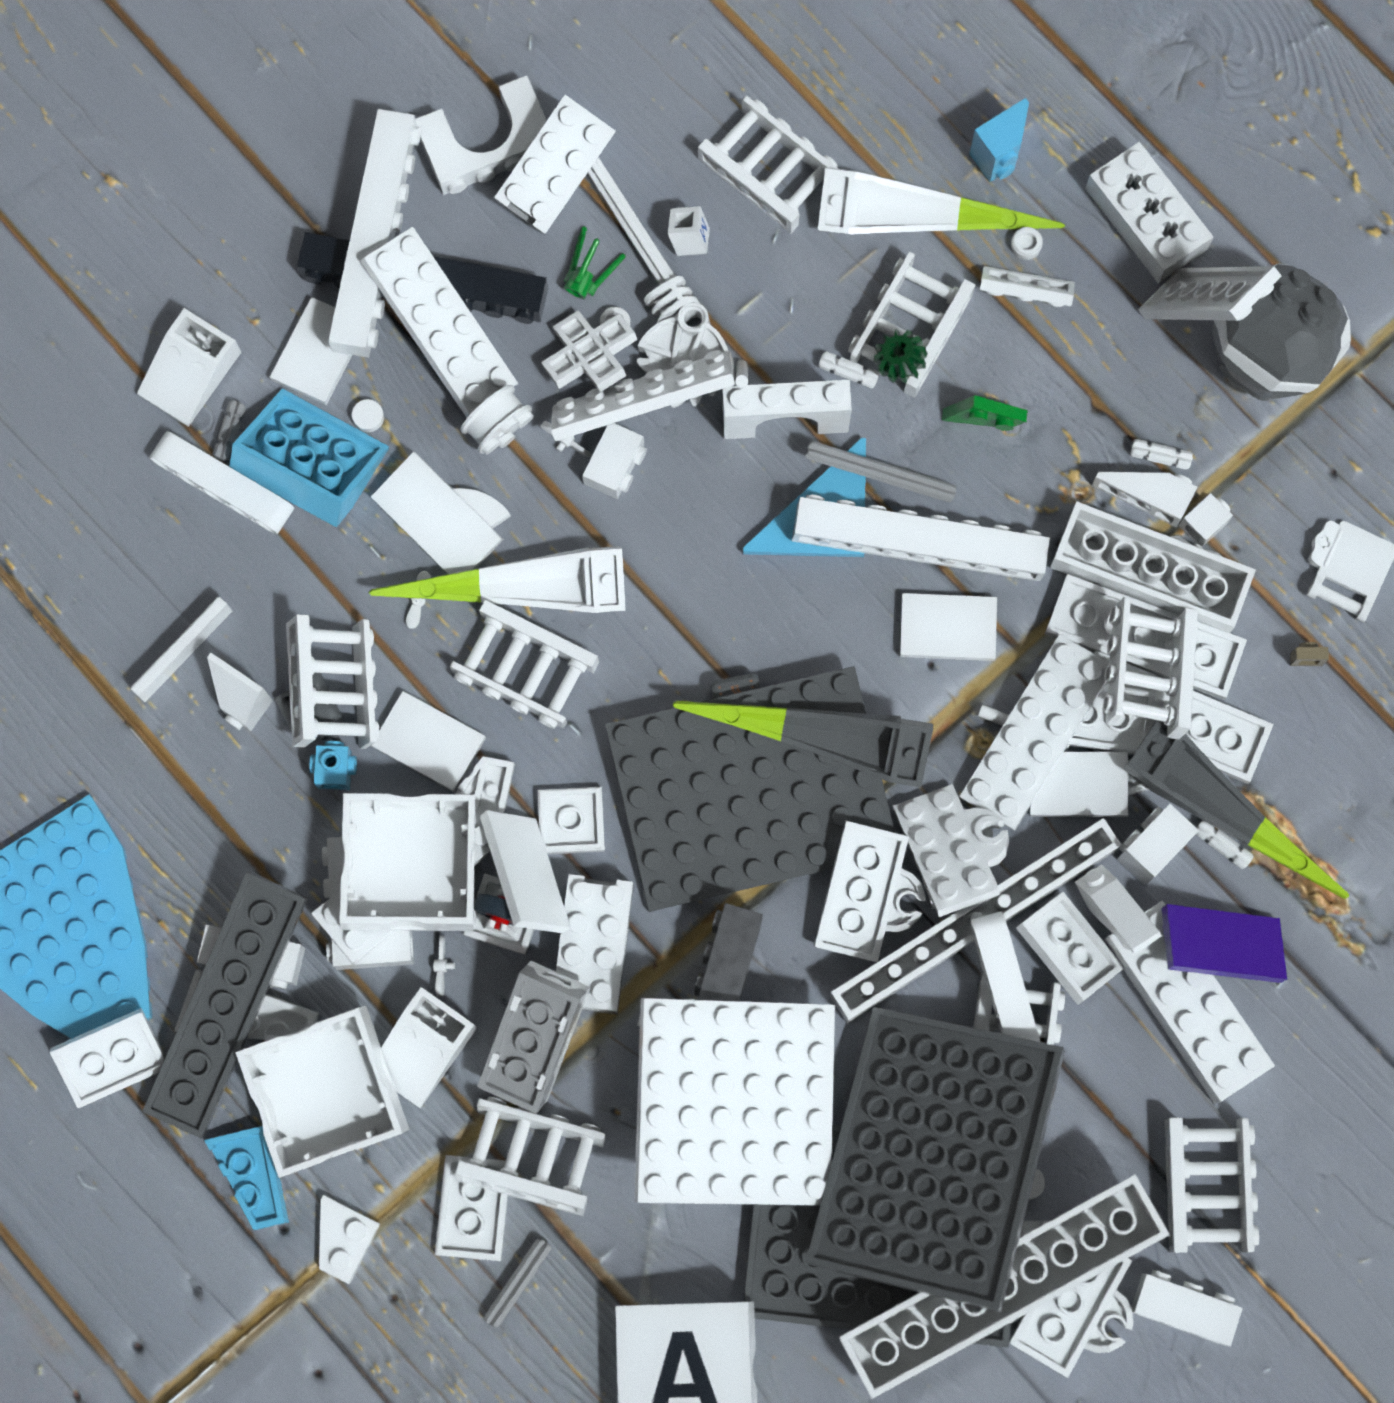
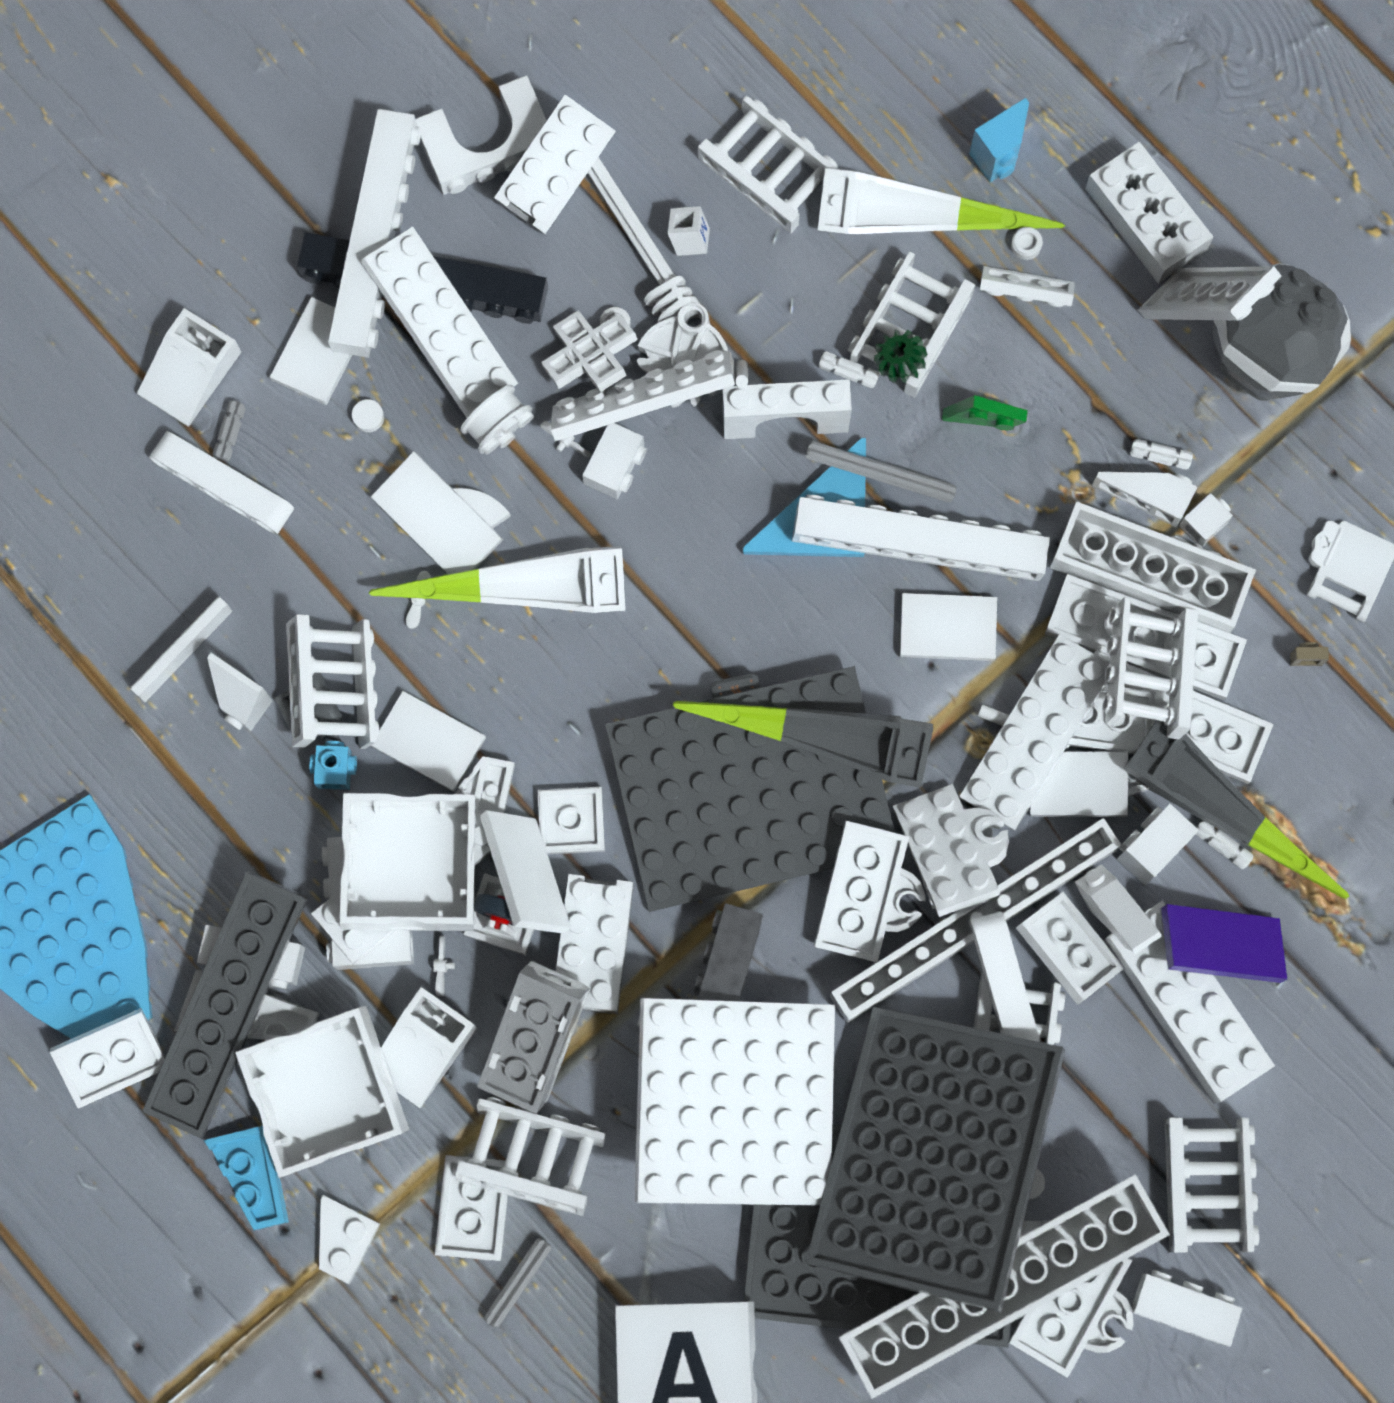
medium azure slope [229,388,389,527] -> none
white fence [450,600,599,729] -> none
green plant [563,226,626,299] -> none

